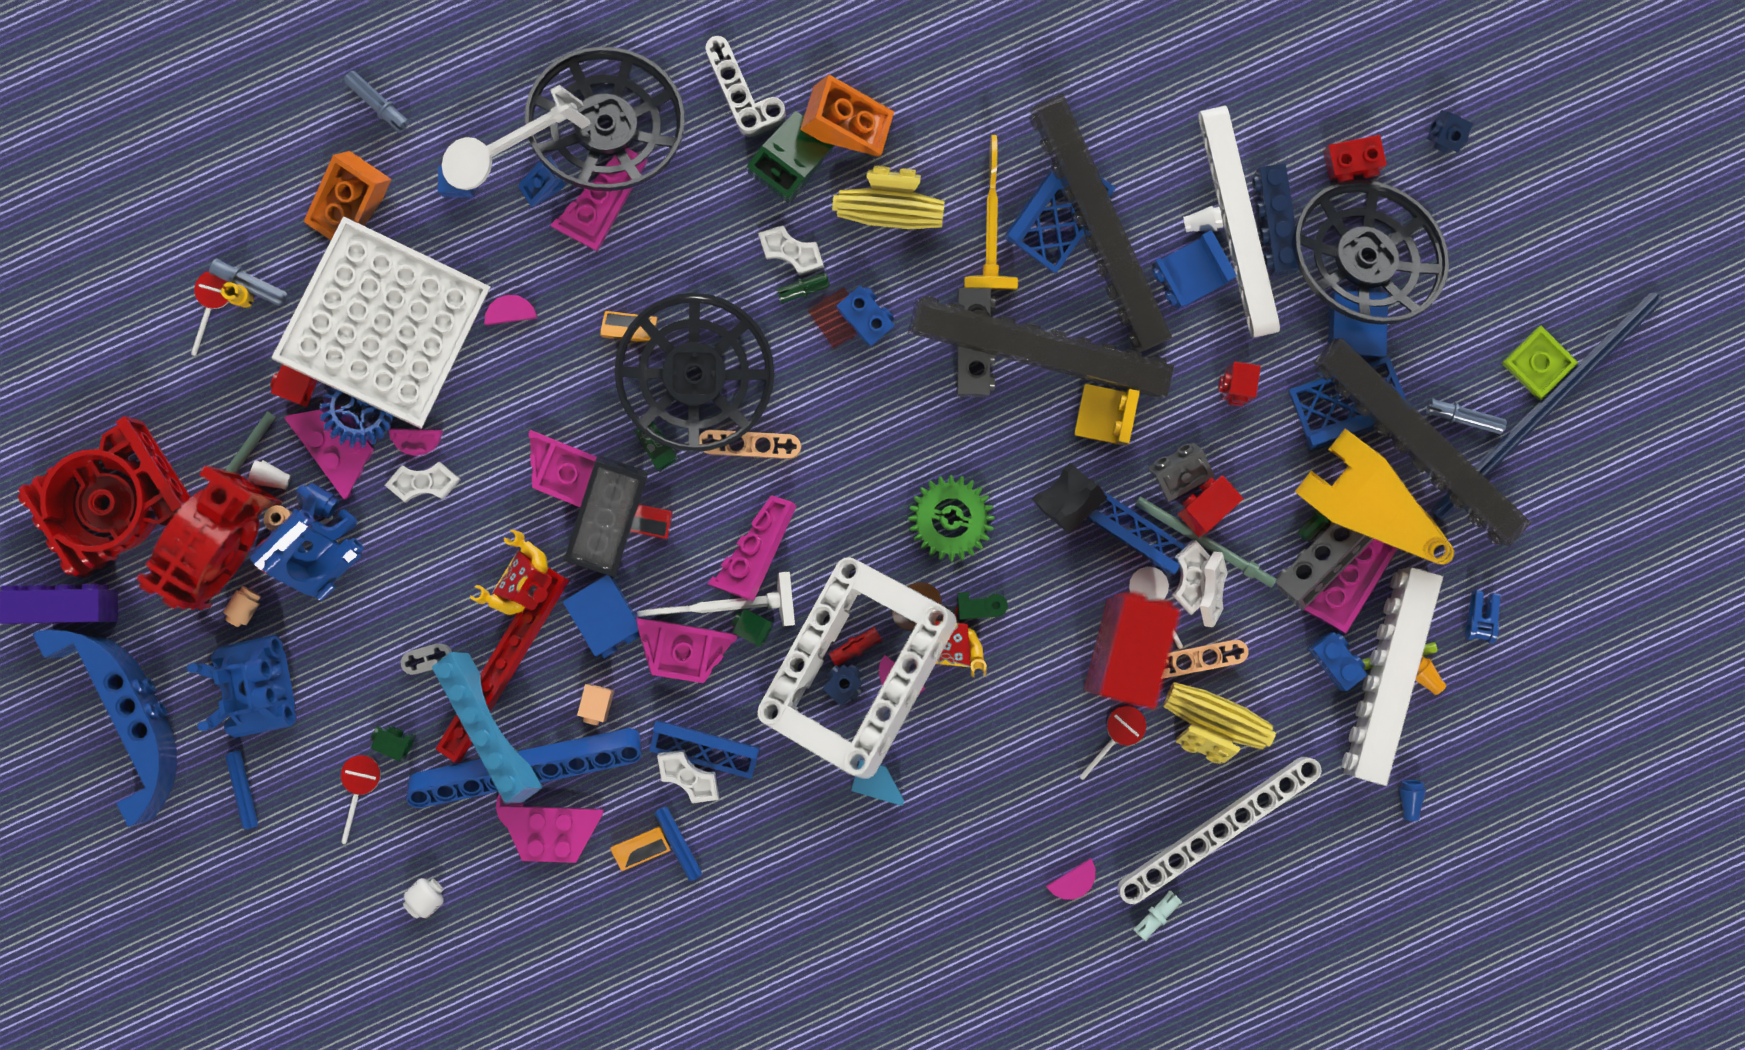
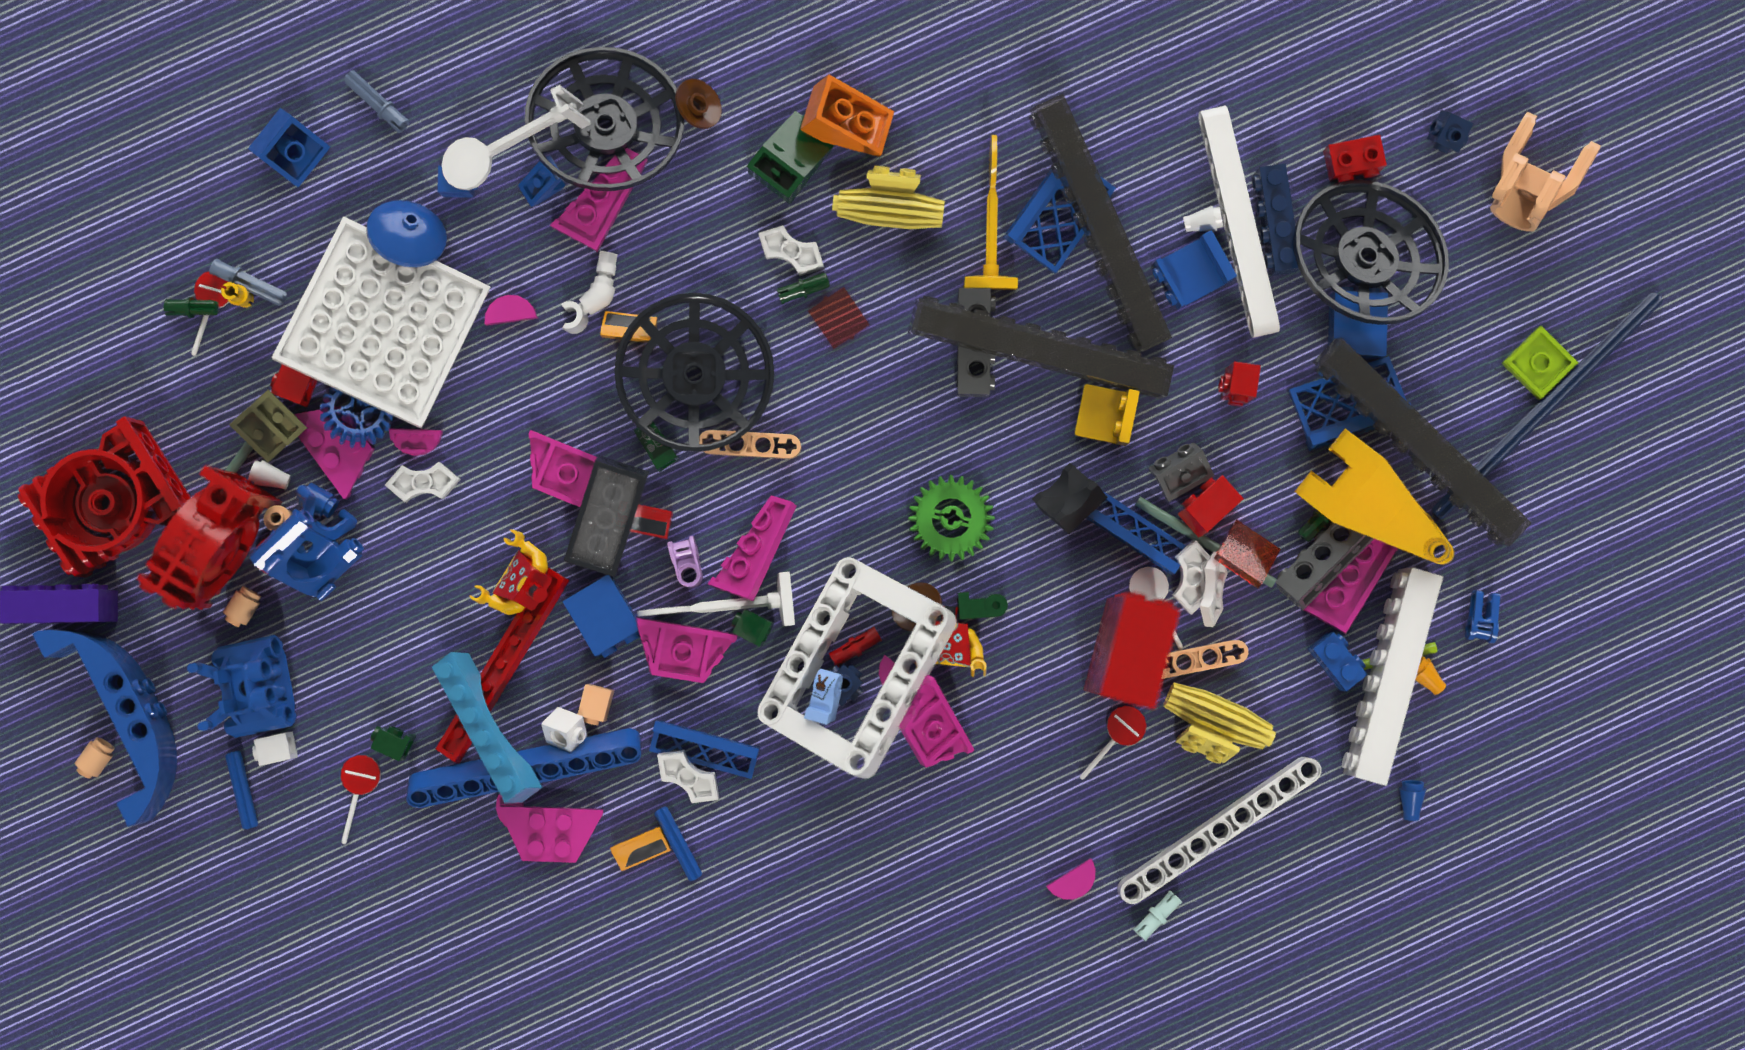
orange slope [303,151,392,240] -> none
light grey beam [401,643,452,675] -> none
white head [403,878,444,919] -> none
white beam [705,36,786,137] -> none
blue brick [835,285,895,348] -> none
dark azure slope [851,758,904,806] -> none
sand blue axle [1426,398,1507,434] -> none
none -> light nougat brick [75,737,115,779]
none -> dark green axle [163,297,219,318]
none -> olive slope [229,389,307,463]
none -> blue slope [248,108,330,188]
none -> white brick [252,731,298,766]
none -> blue dish [366,200,447,267]
none -> white brick [541,707,588,753]
none -> white piece [561,251,617,334]
none -> lavender piece [667,536,703,589]
none -> reddish brown dish [675,79,722,129]
none -> light blue leg [804,669,843,725]
none -> dark pink wing [899,675,974,768]
none -> clear red tile [1214,520,1281,588]
none -> light nougat piece [1490,112,1601,232]

